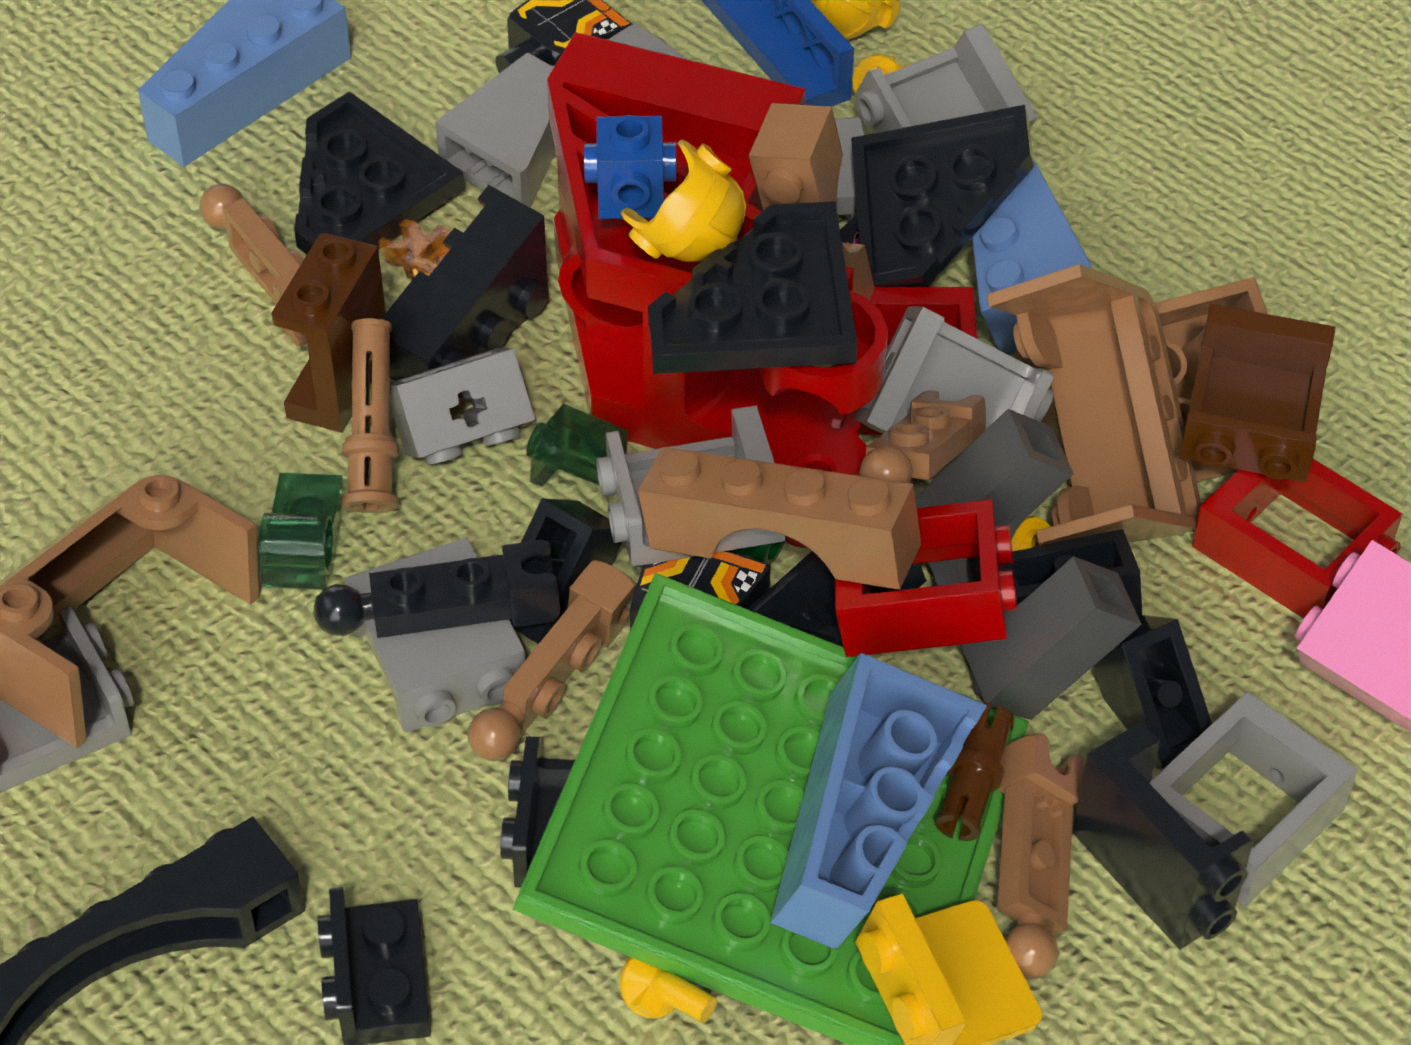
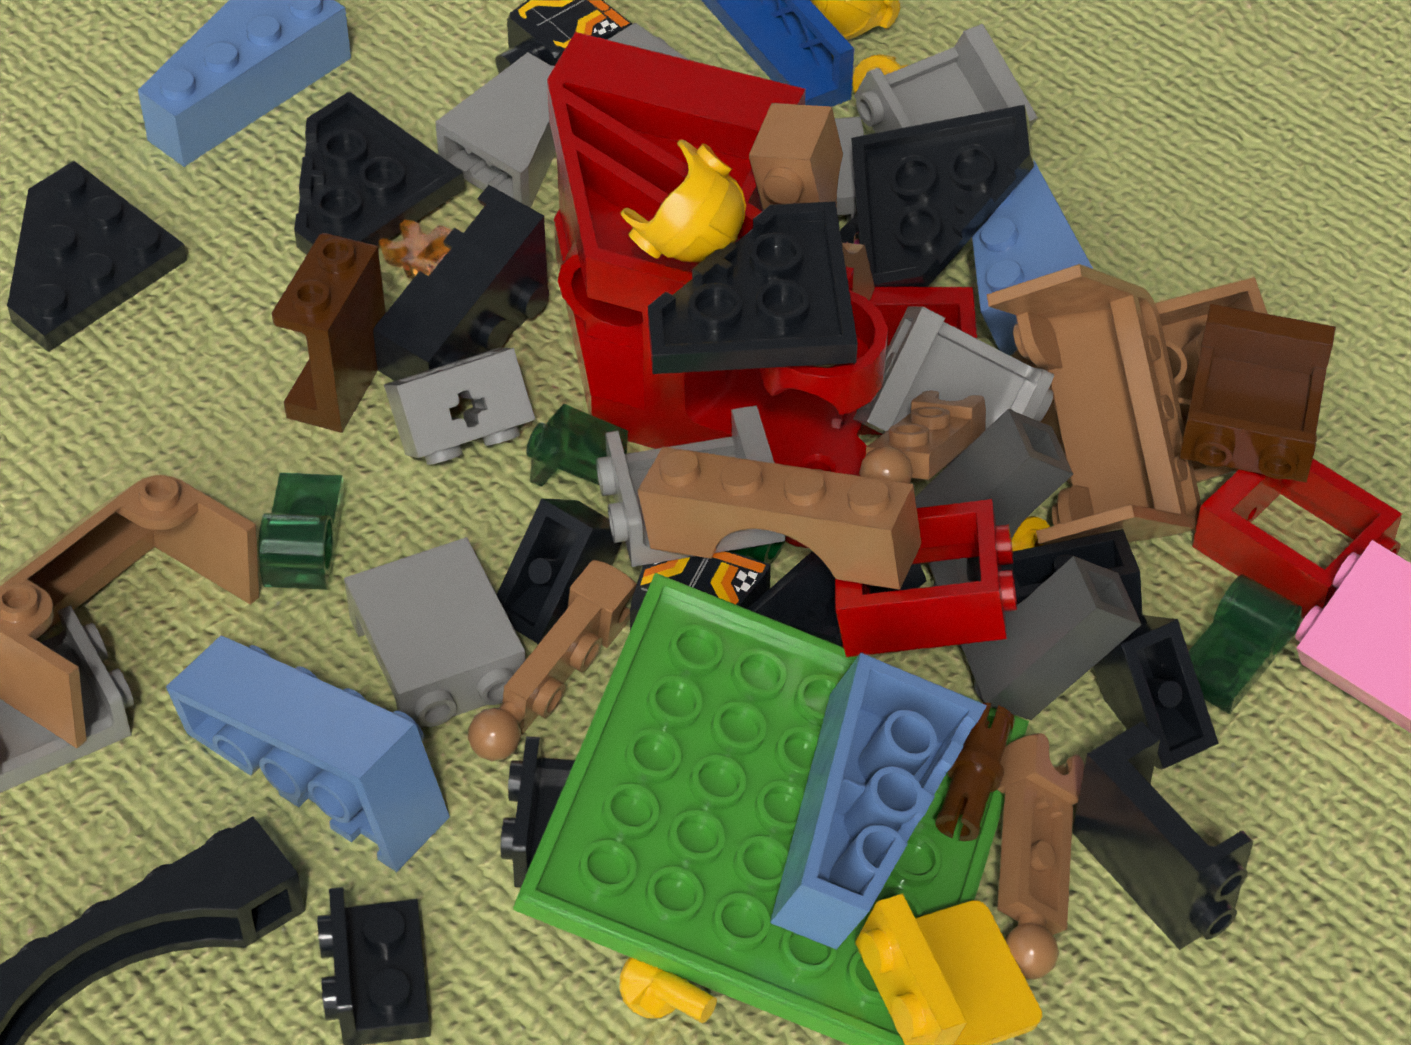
medium nougat plate [199,184,307,346] -> none
black plate [313,540,560,638] -> none
medium nougat pin [341,318,399,513] -> none
blue brick [584,115,676,219] -> none
light grey window [1149,691,1358,908] -> none
none -> black plate [7,161,187,352]
none -> medium blue wedge [166,635,450,872]
none -> clear green plate [1189,574,1302,714]

